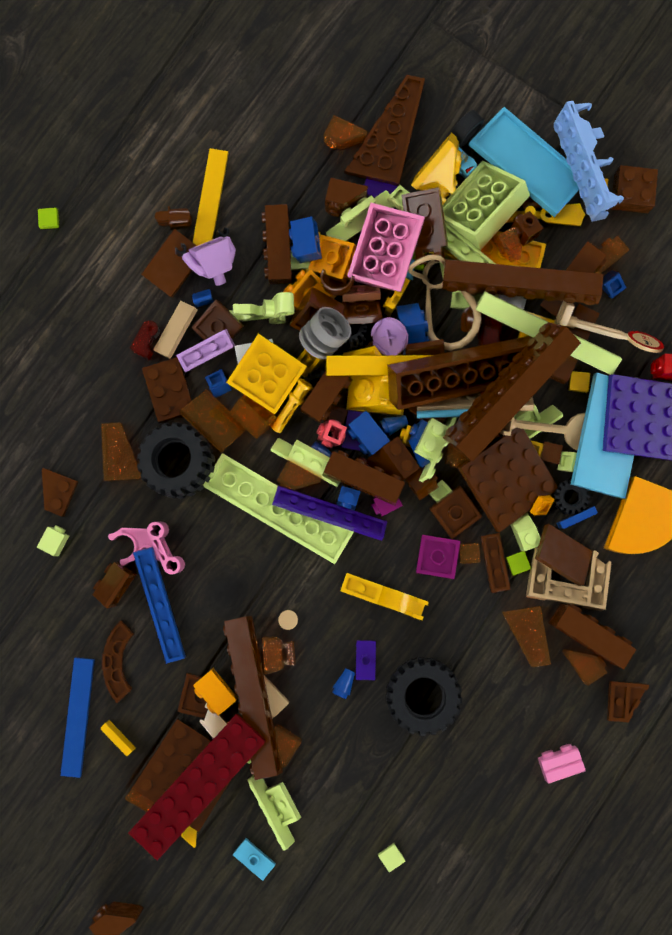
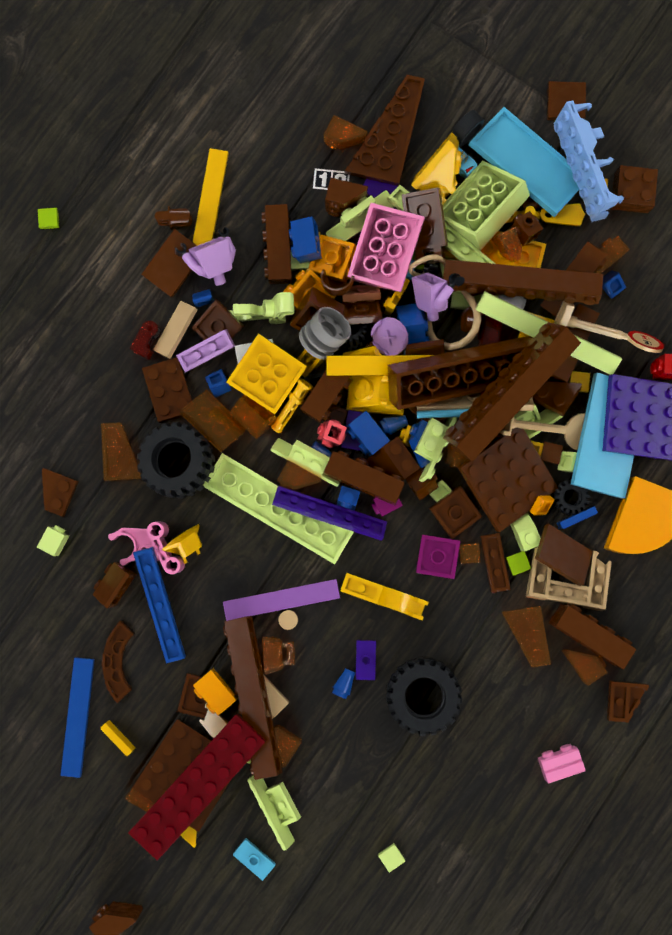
none -> yellow piece [162,524,202,564]
none -> medium lavender tile [223,579,340,621]
none -> sticker [313,169,350,190]
none -> lavender torso [411,263,465,321]
none -> reddish brown wing [532,382,582,416]
none -> reddish brown tile [547,81,586,120]

